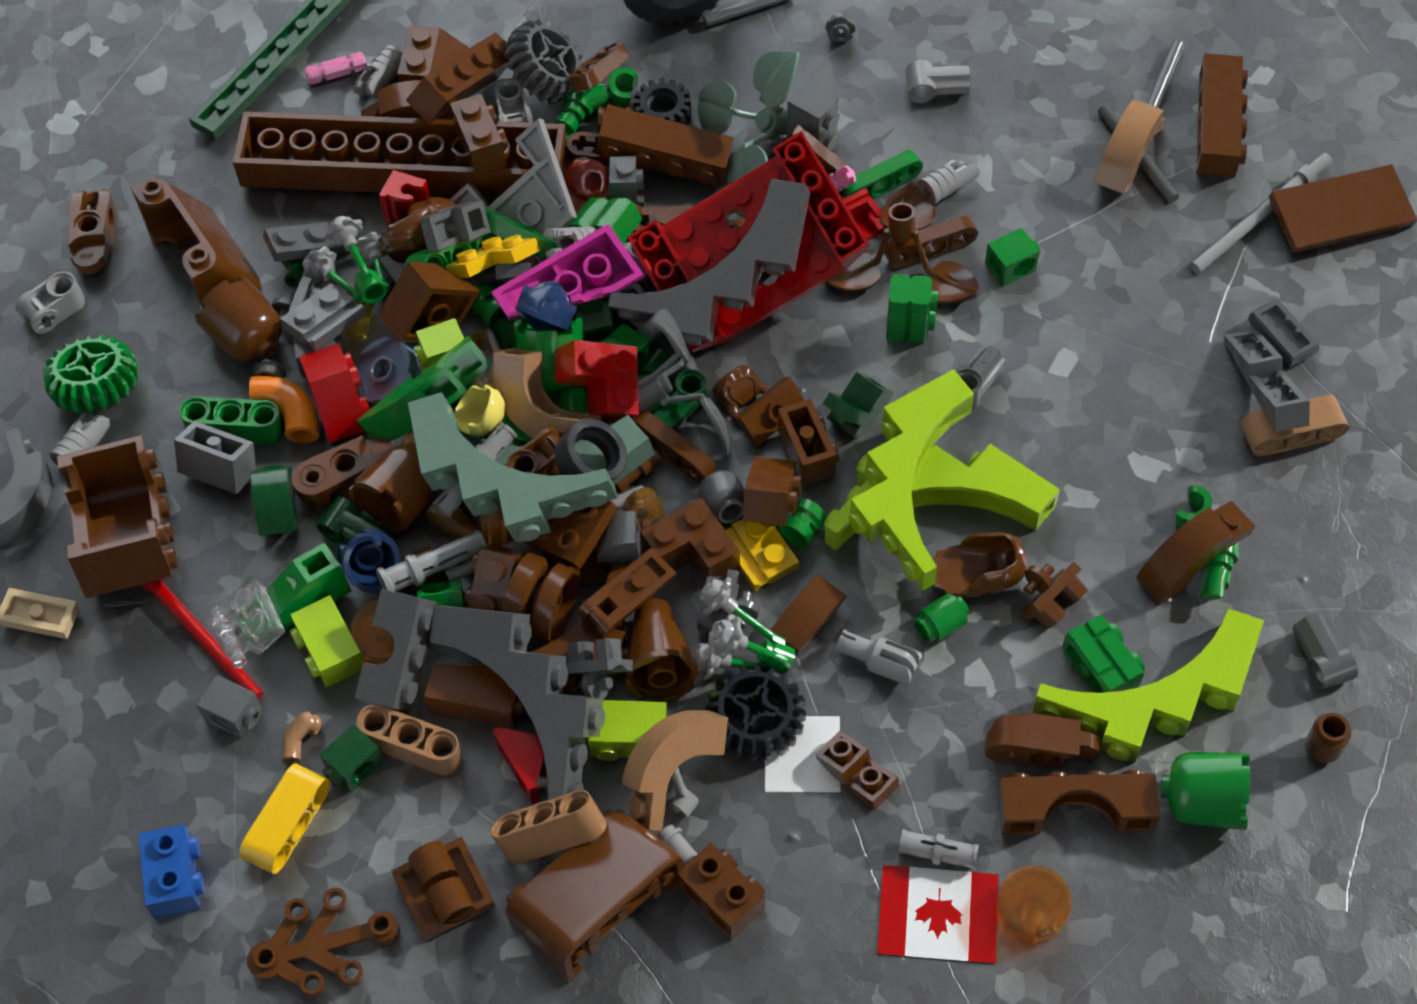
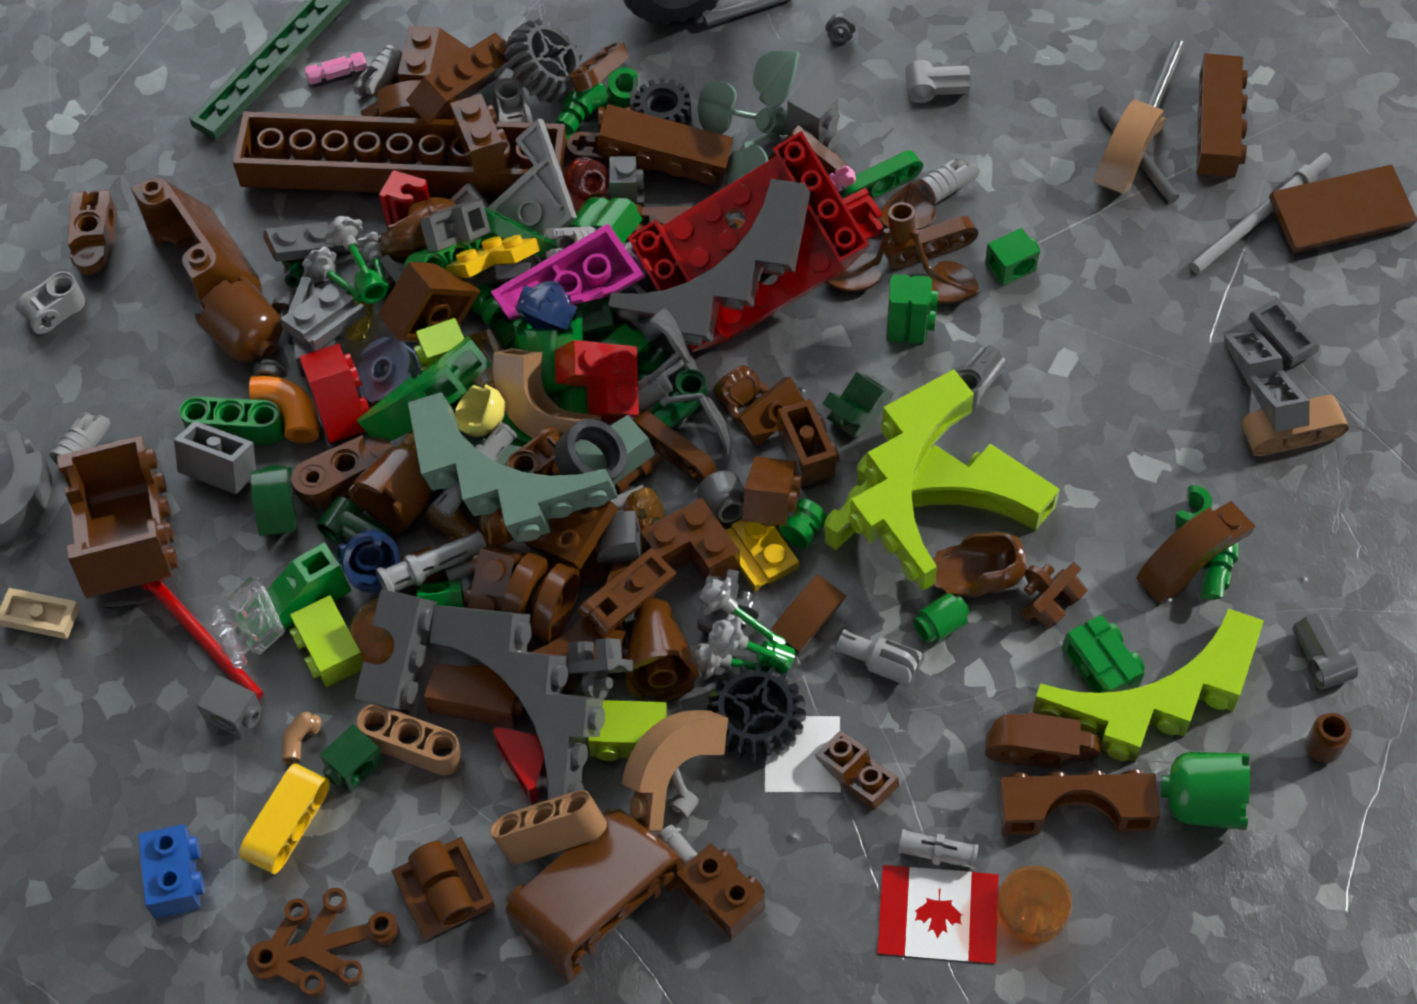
green gear [42,335,138,414] -> none

